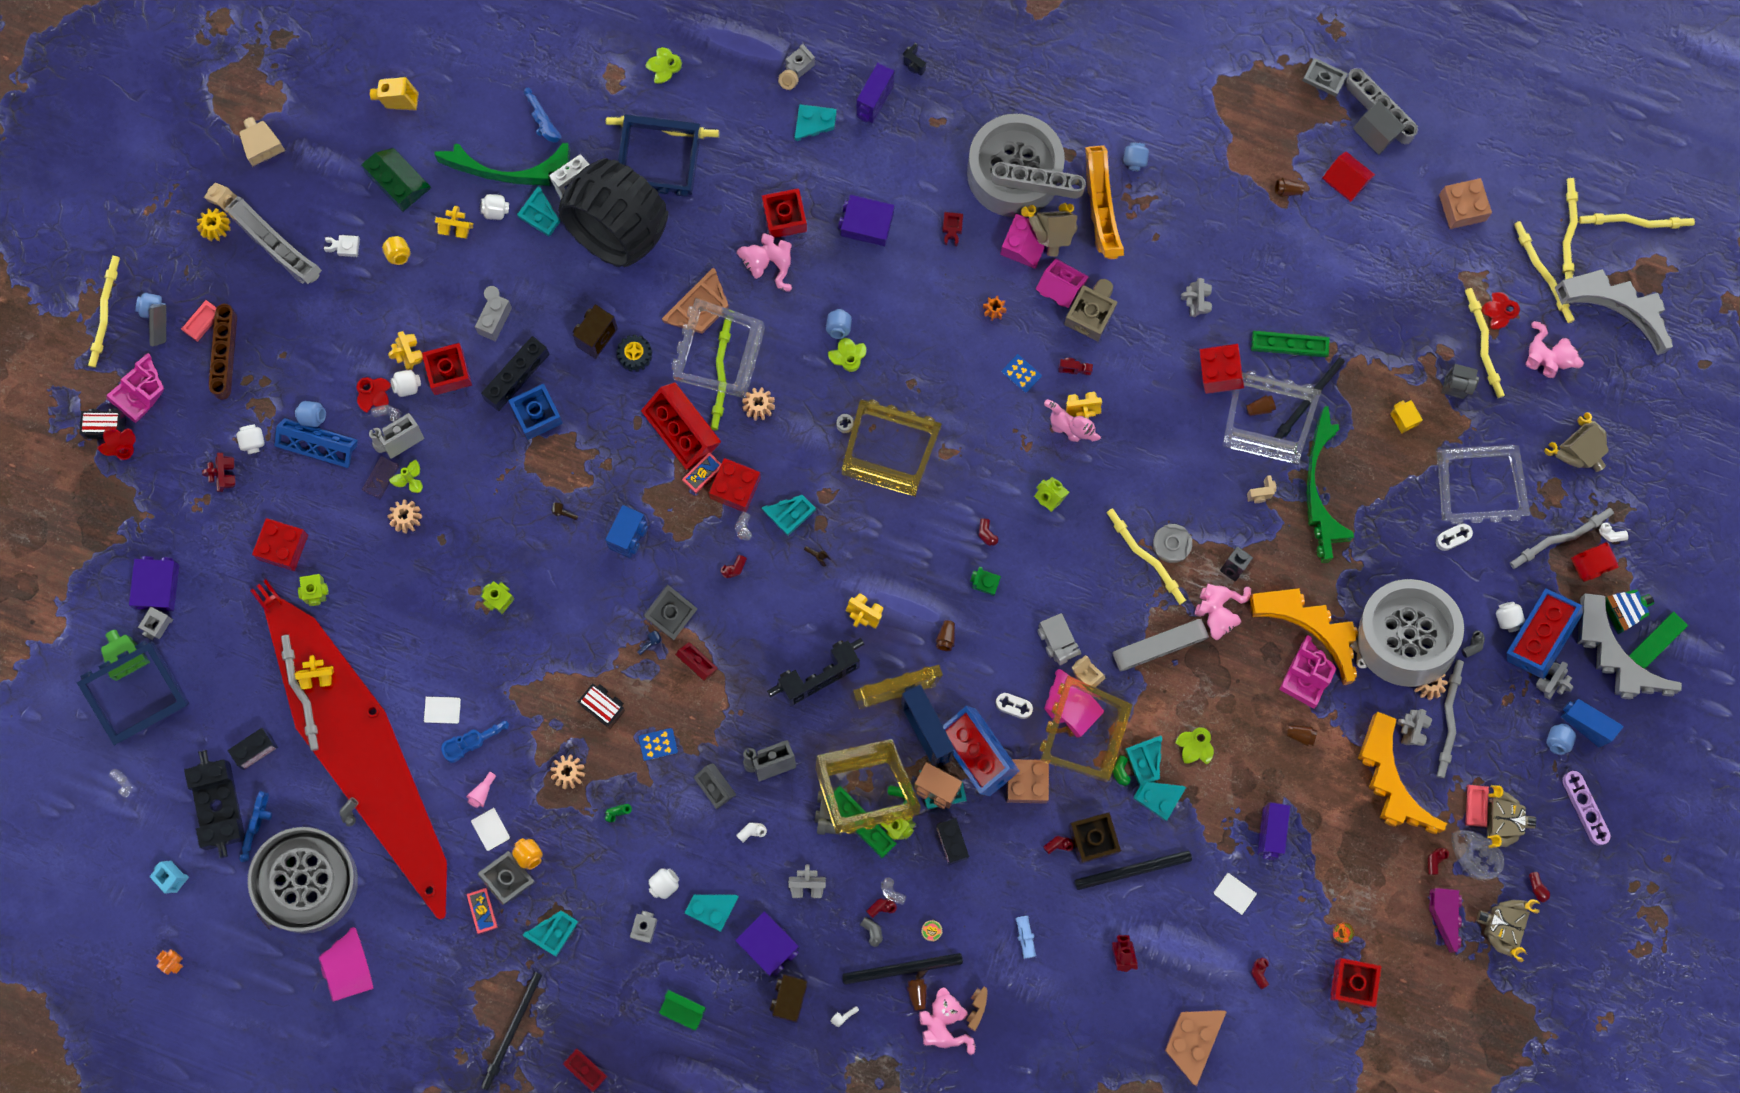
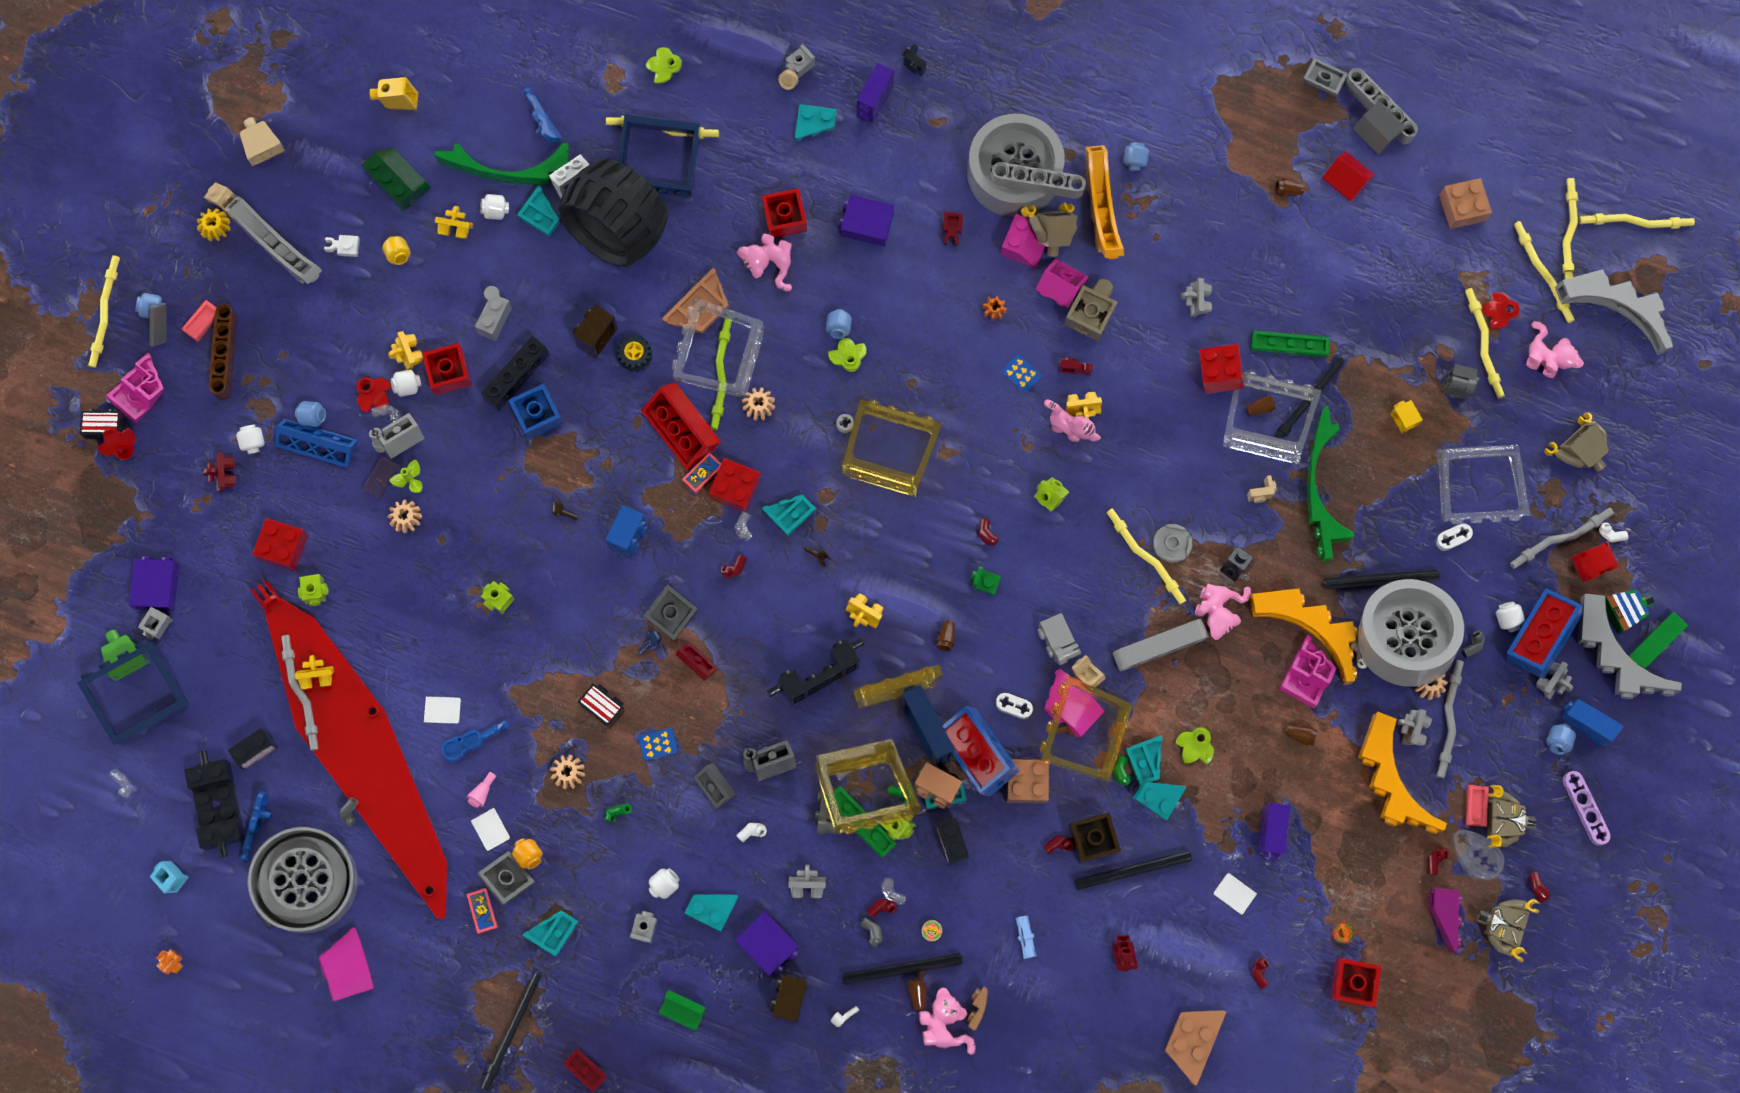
none -> black axle [1323,569,1440,590]

